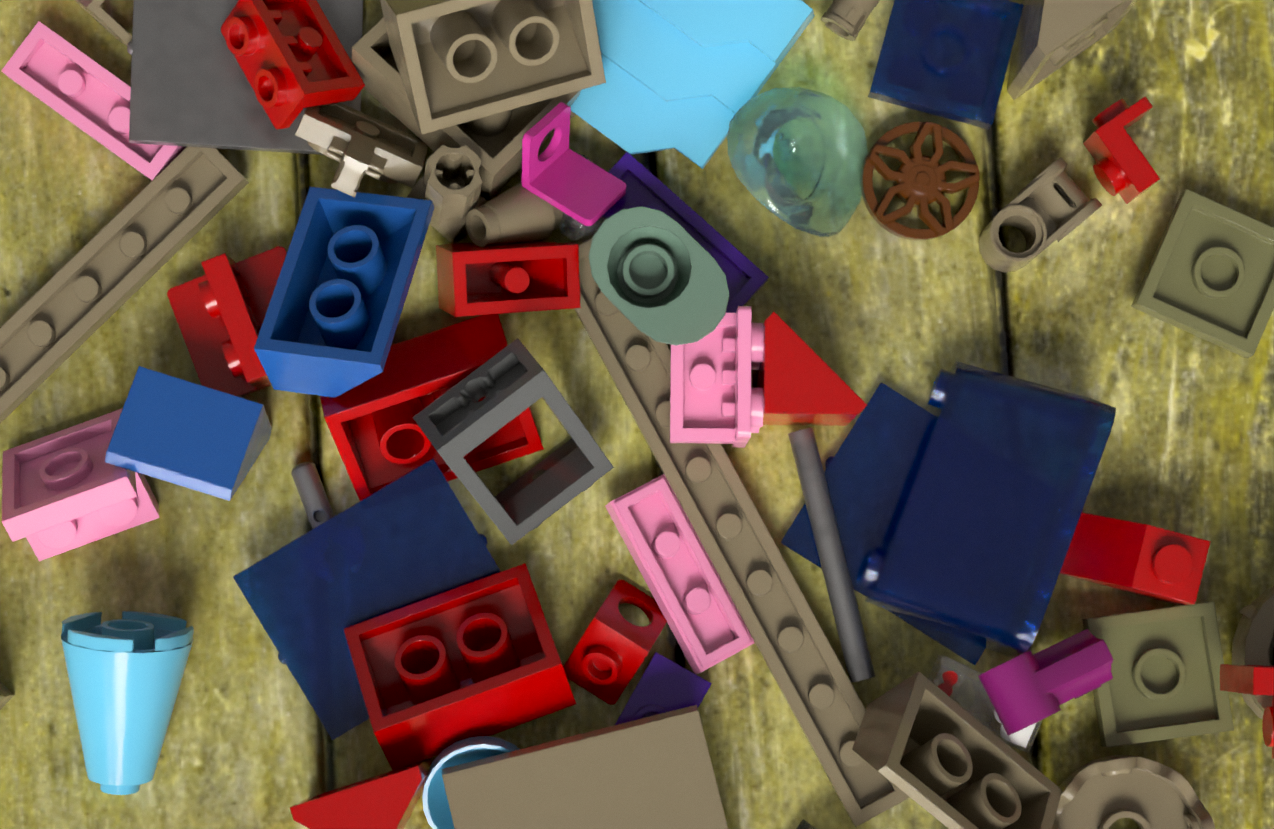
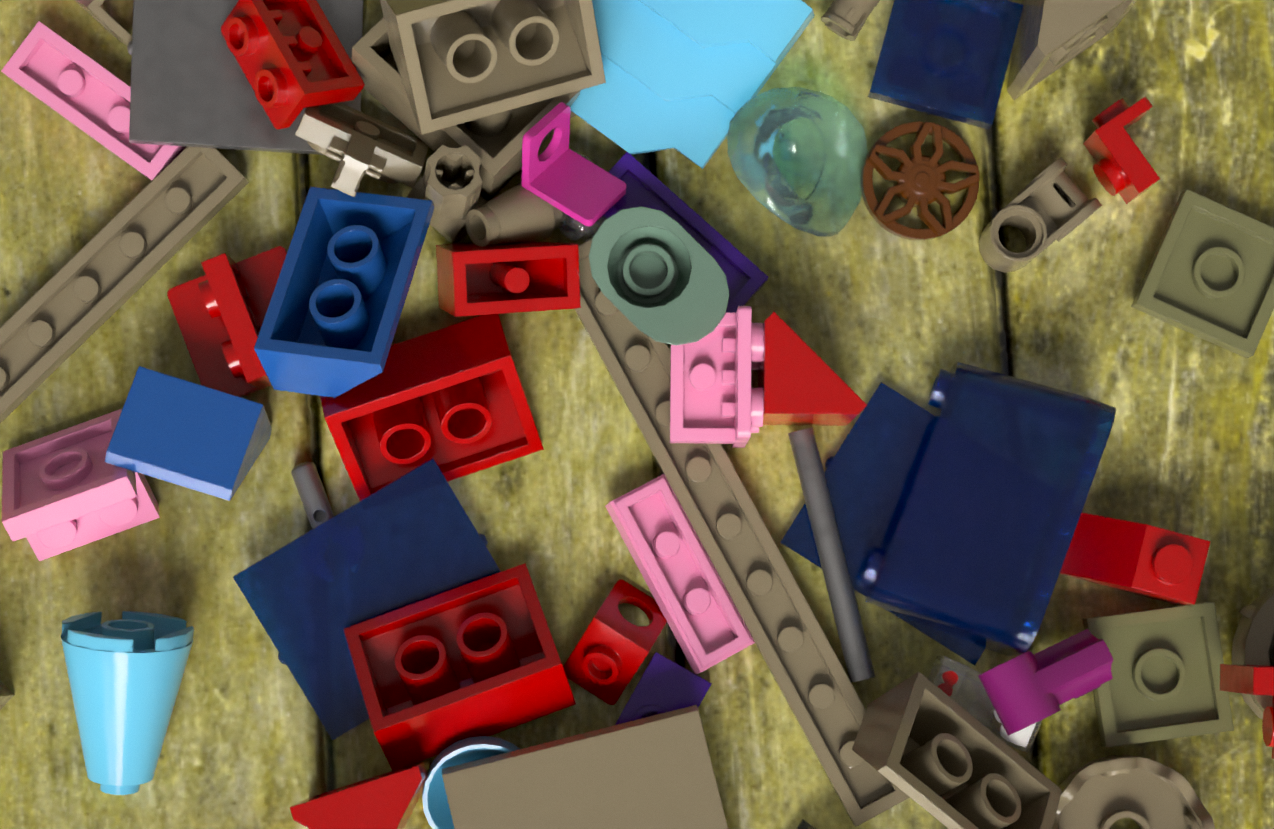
dark grey window [413,338,614,545] -> none

